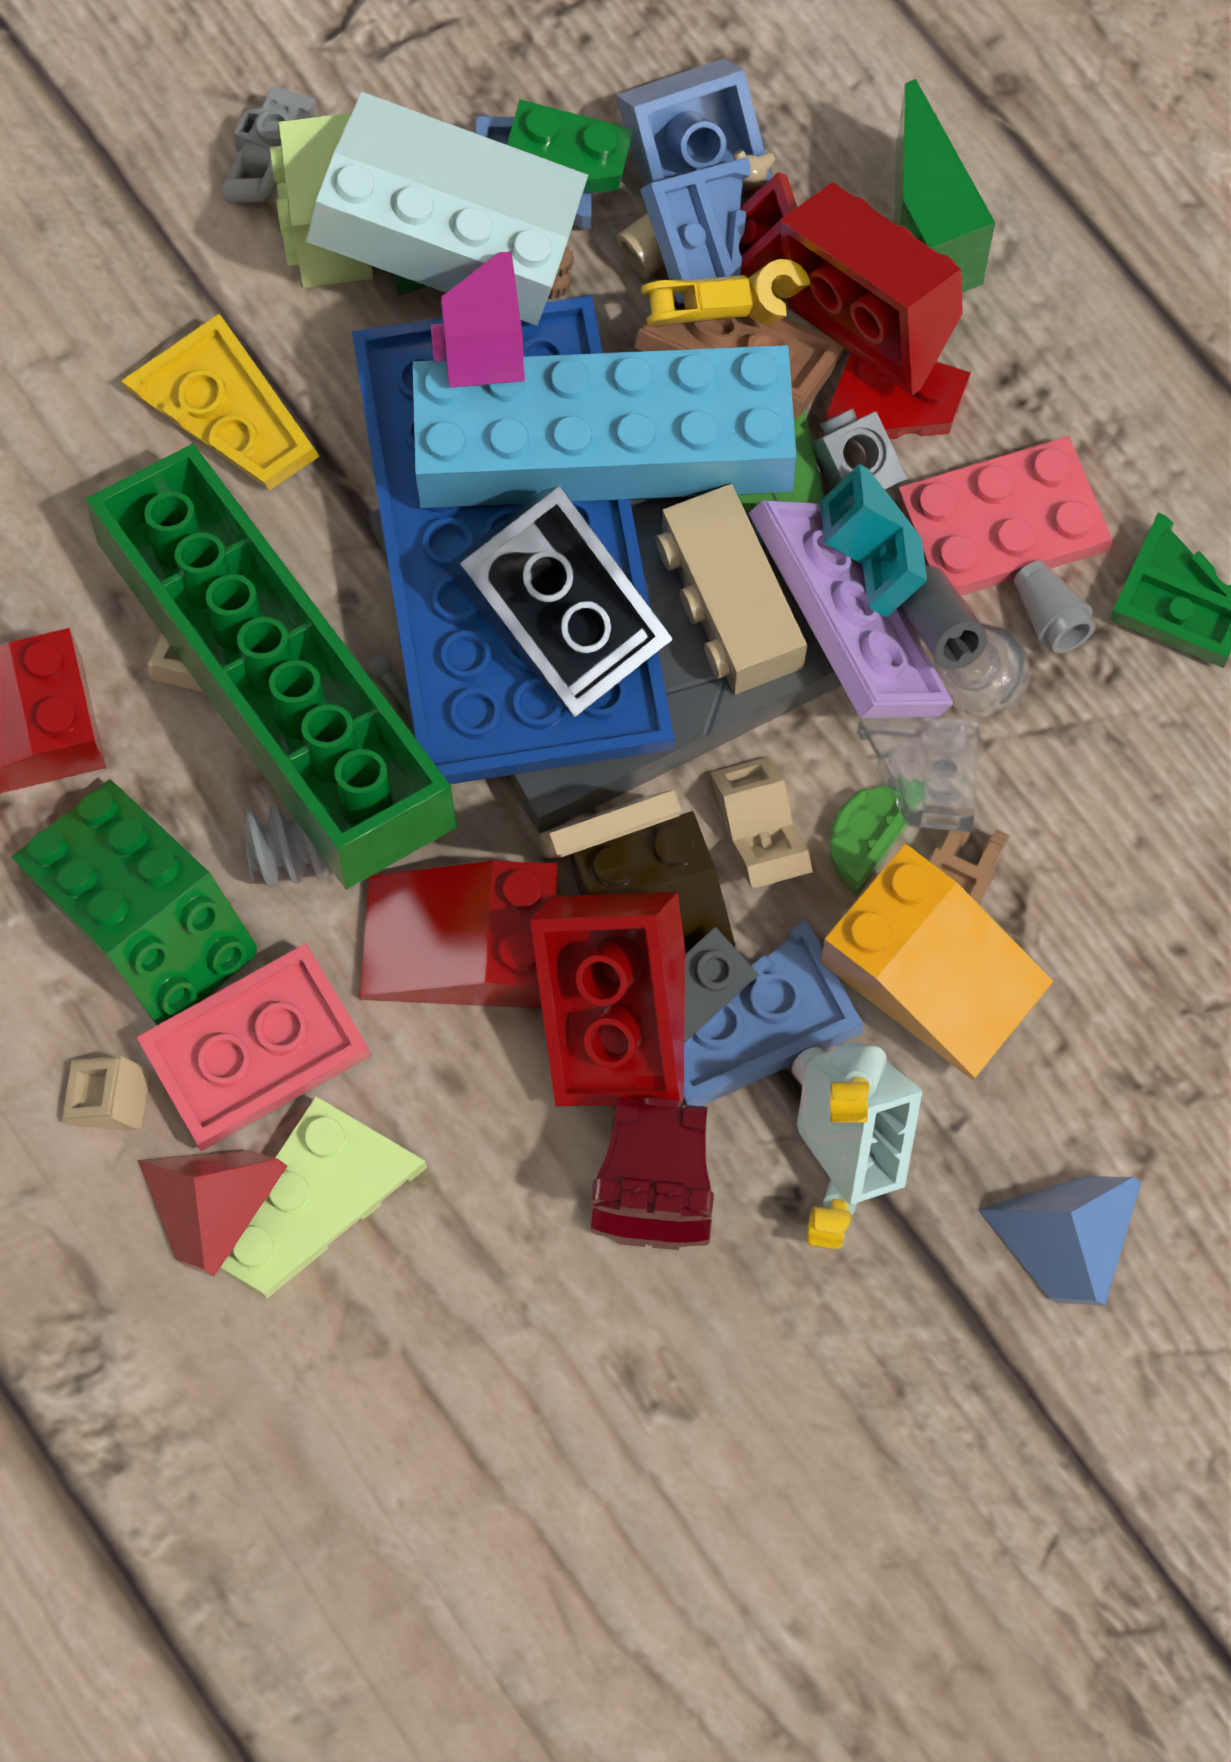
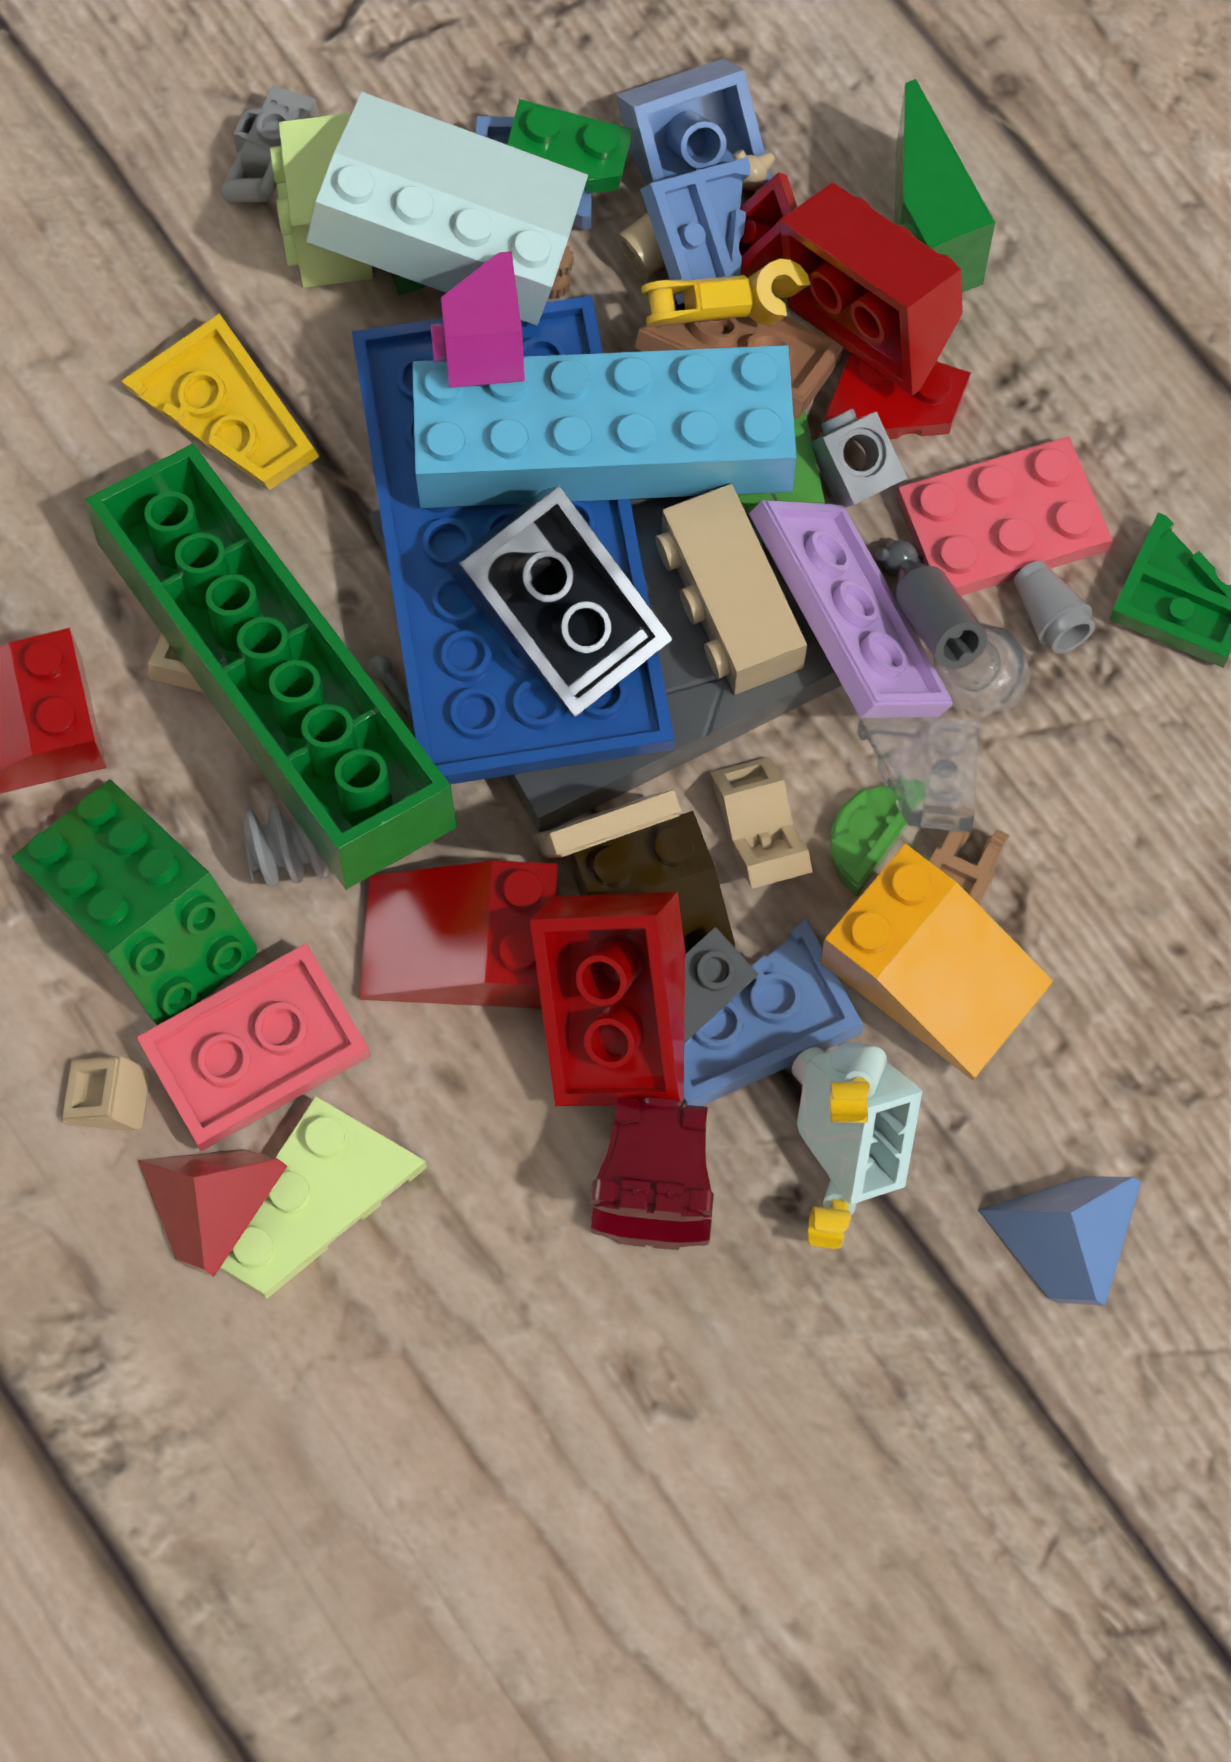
teal slope [820,464,927,618] -> none

